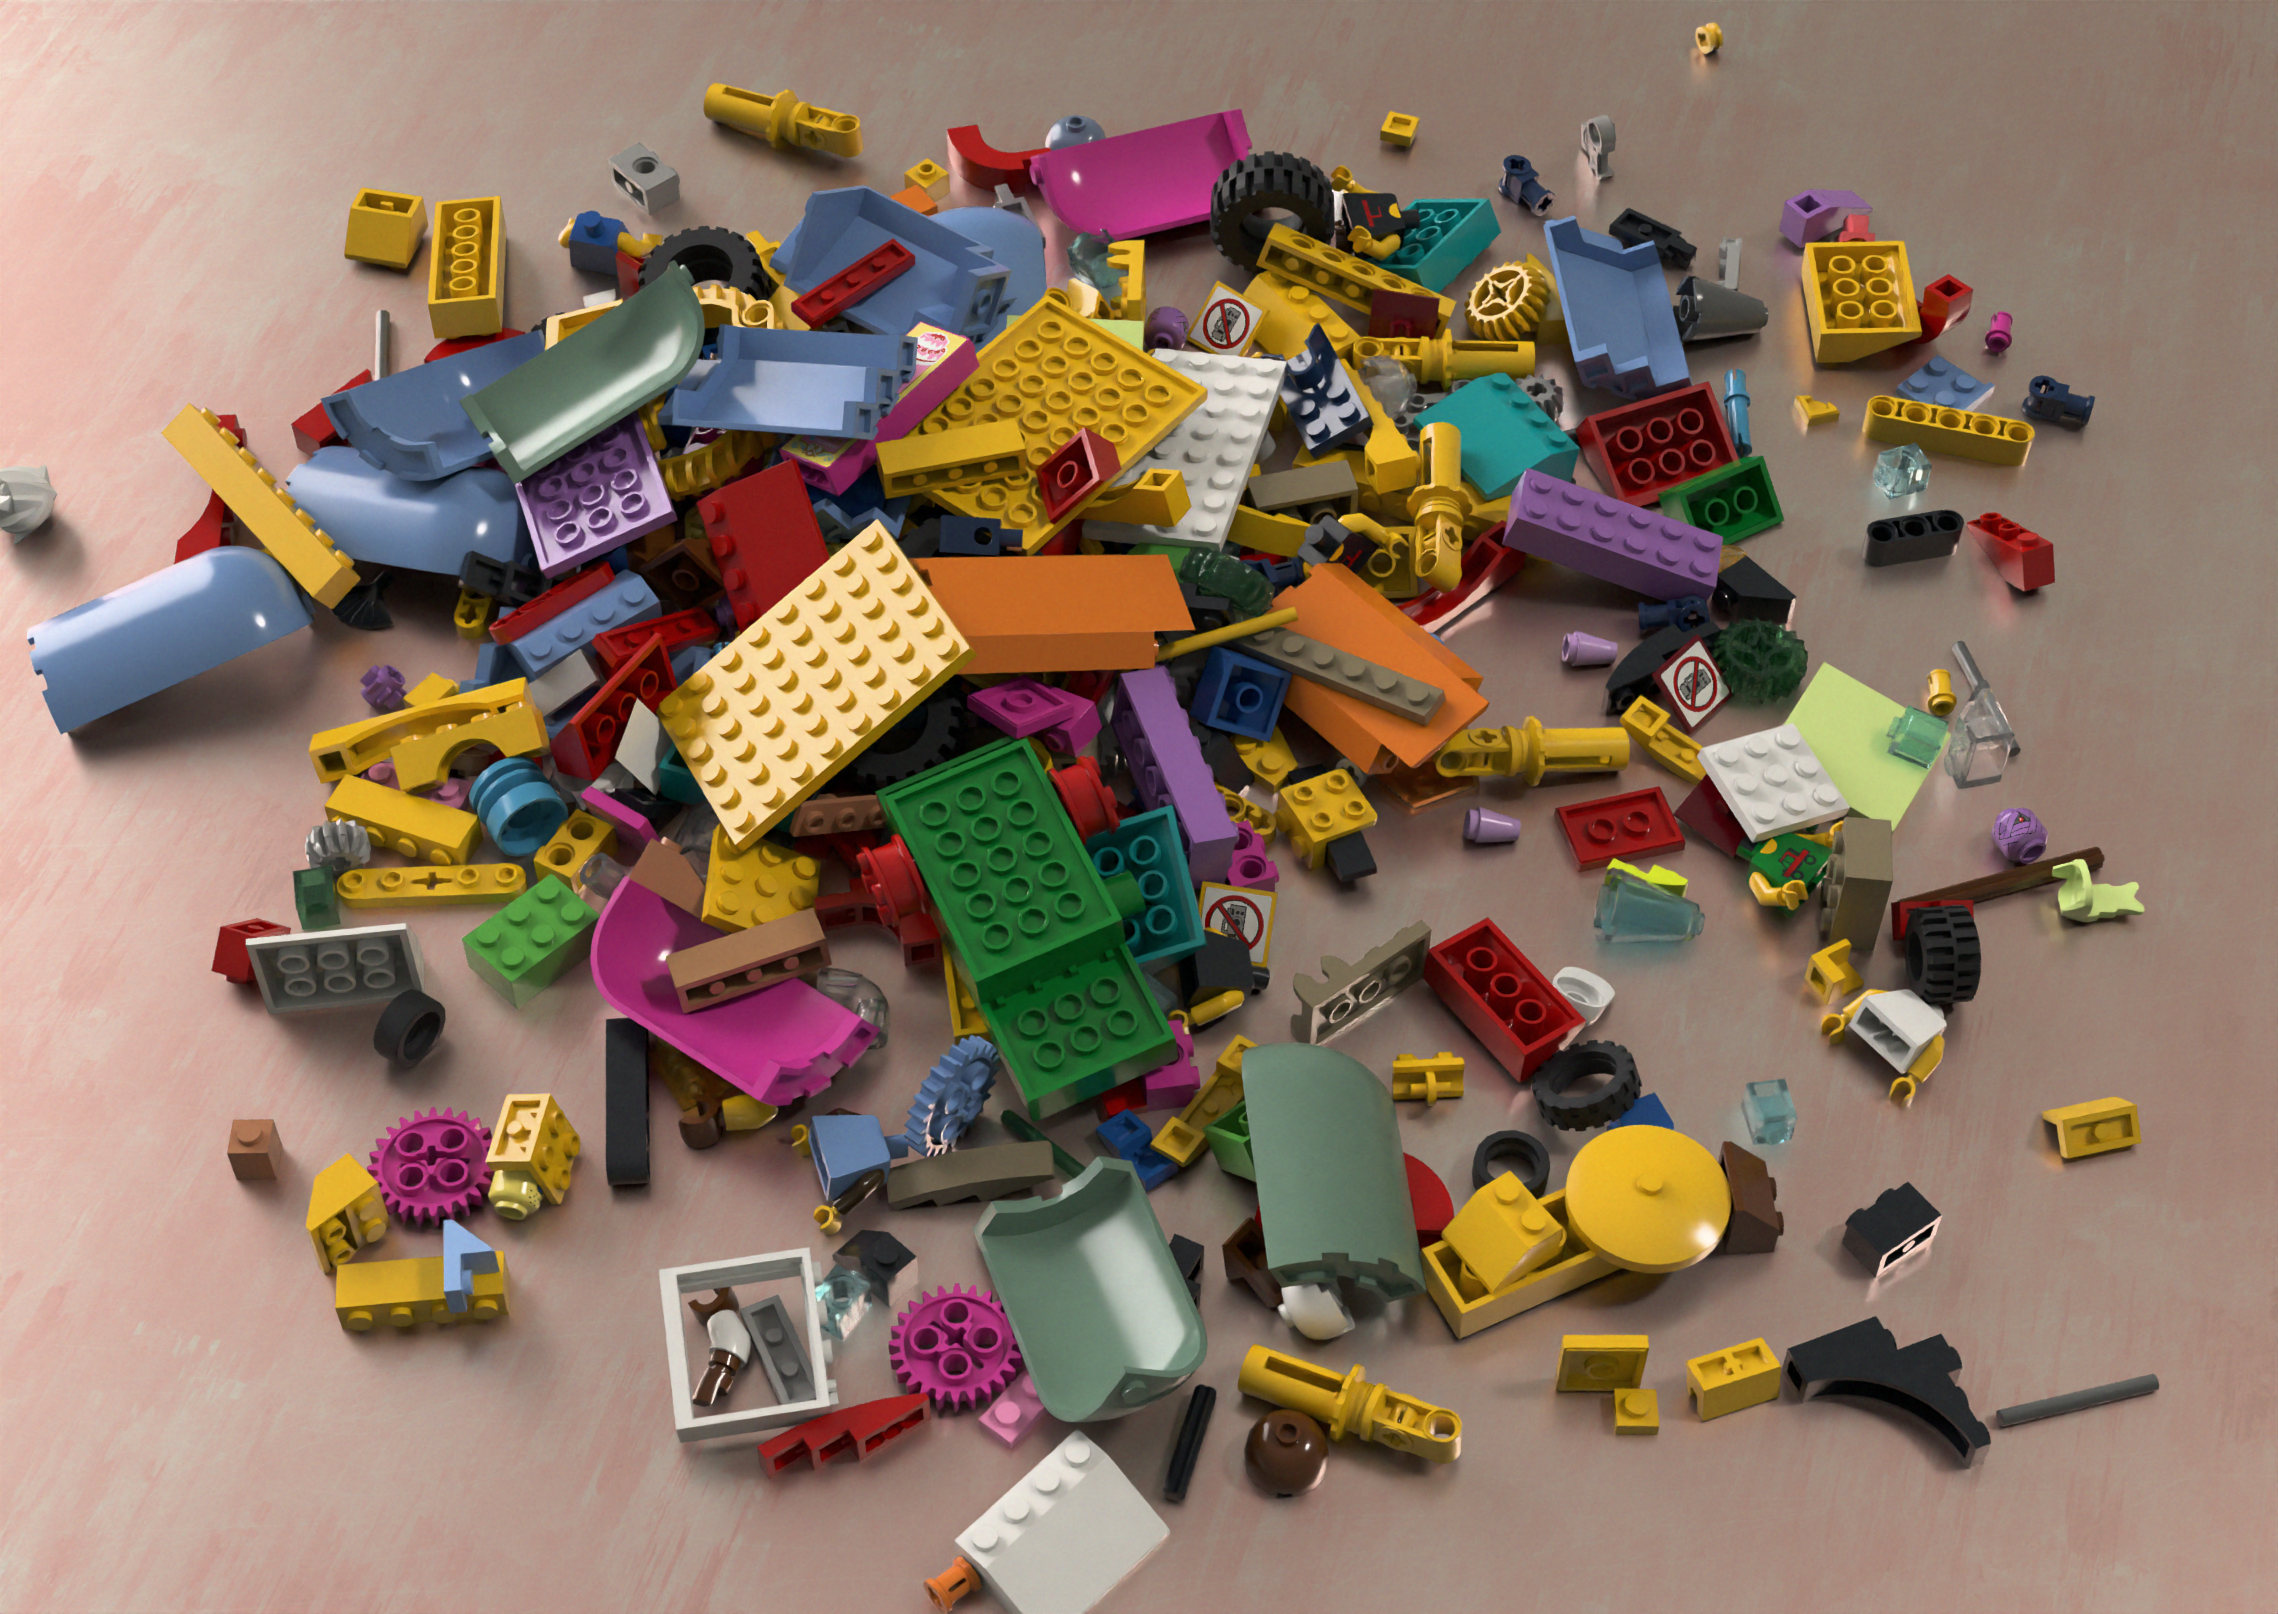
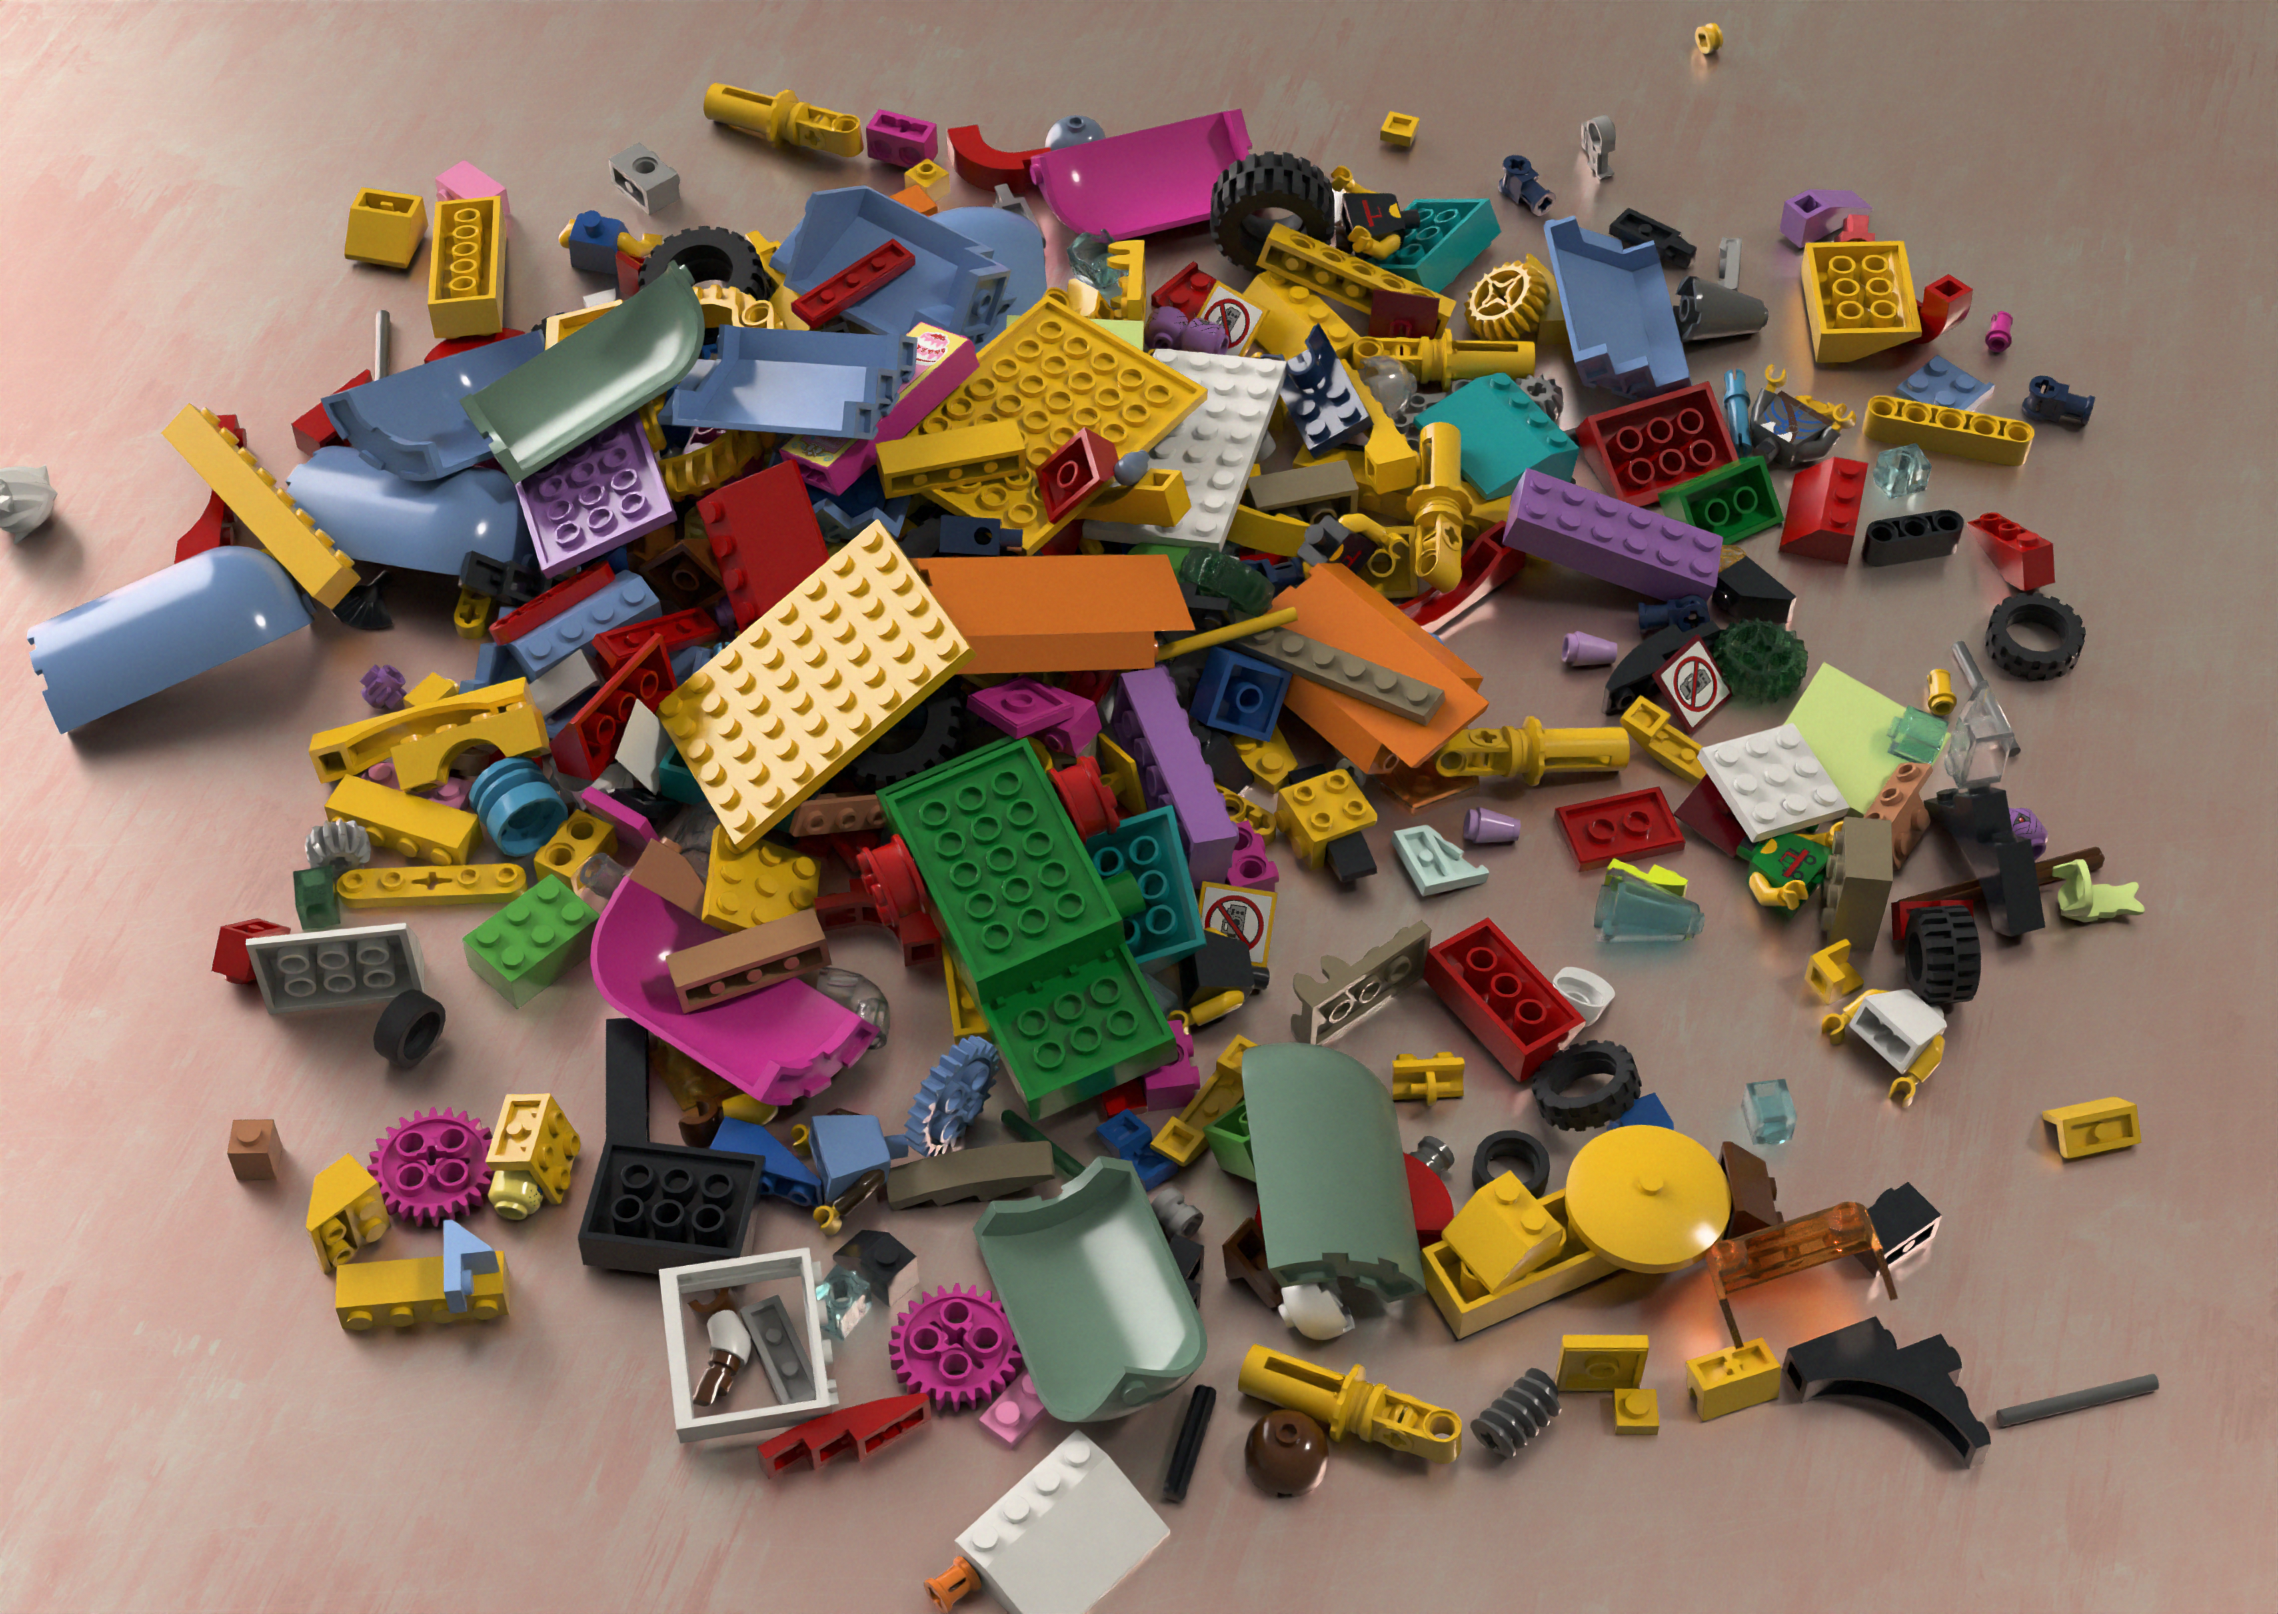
none -> bright pink brick [435,160,510,217]
none -> black slope [578,1137,766,1274]
none -> blue slope [710,1116,825,1207]
none -> dark pink brick [866,109,938,169]
none -> yellow piece [1098,733,1148,816]
none -> sand blue cylinder [1114,450,1150,486]
none -> red piece [1151,261,1236,323]
none -> light grey wheel [1151,1187,1204,1240]
none -> medium lavender head [1179,318,1229,355]
none -> light aqua wing [1391,825,1490,896]
none -> dark grey wheel [1409,1136,1455,1178]
none -> dark grey piece [1470,1368,1561,1459]
none -> clear orange windscreen [1706,1201,1898,1349]
none -> dark grey torso [1750,364,1856,468]
none -> red slope [1779,457,1869,565]
none -> nougat bracket [1863,762,1933,870]
none -> black arch [1924,782,2045,936]
none -> black tyre [1985,593,2086,681]

